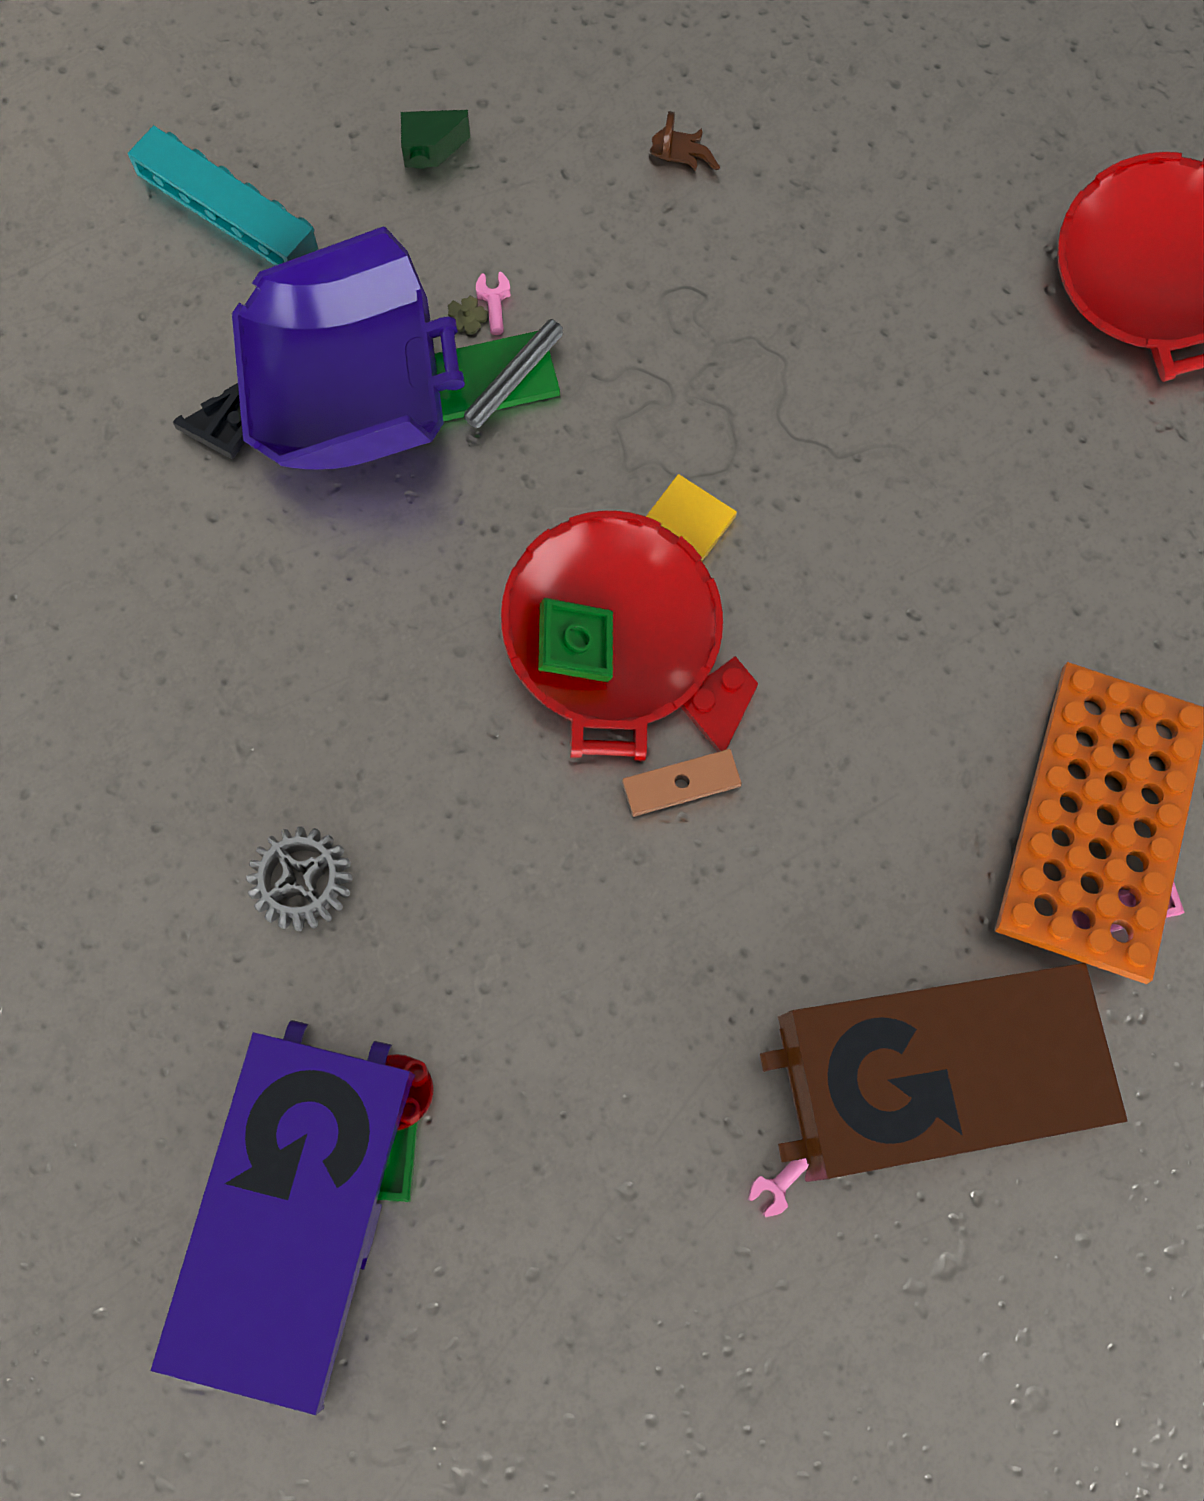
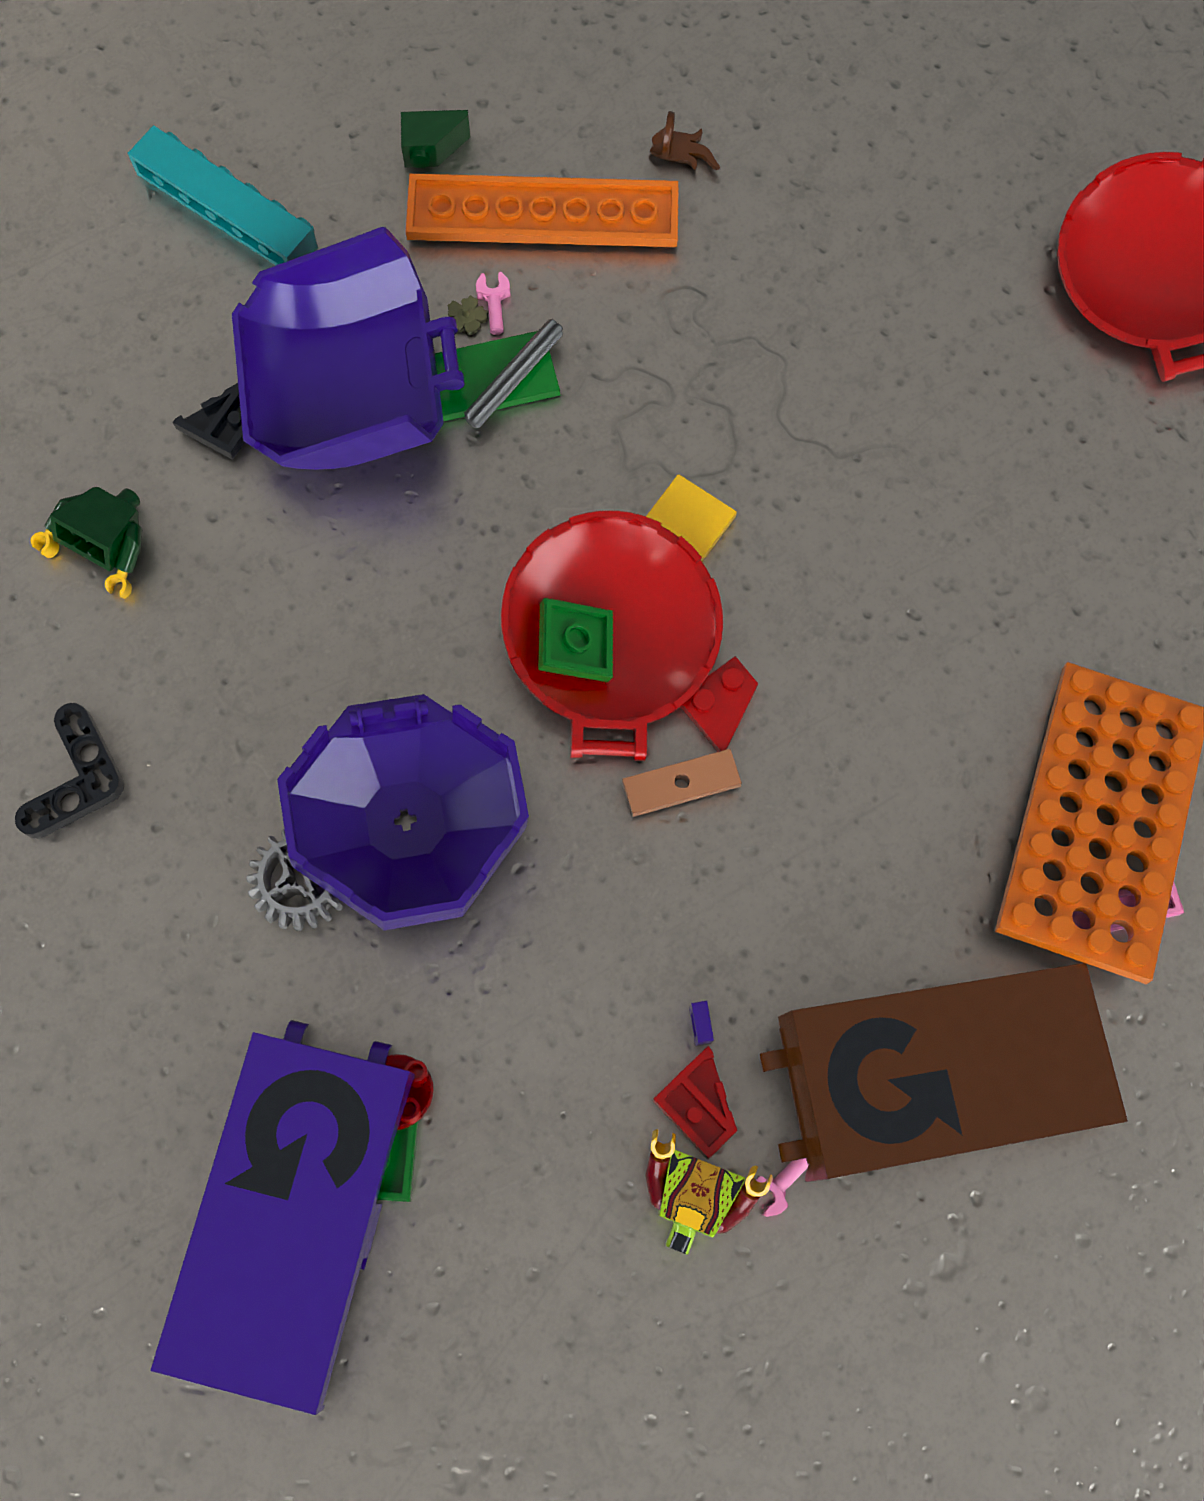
none -> black beam [15,703,124,839]
none -> dark green torso [30,487,143,599]
none -> dark purple windscreen [277,694,529,930]
none -> orange plate [406,173,678,247]
none -> torso [645,1129,773,1255]
none -> red wing [652,1046,738,1160]
none -> dark purple tile [689,1001,714,1046]

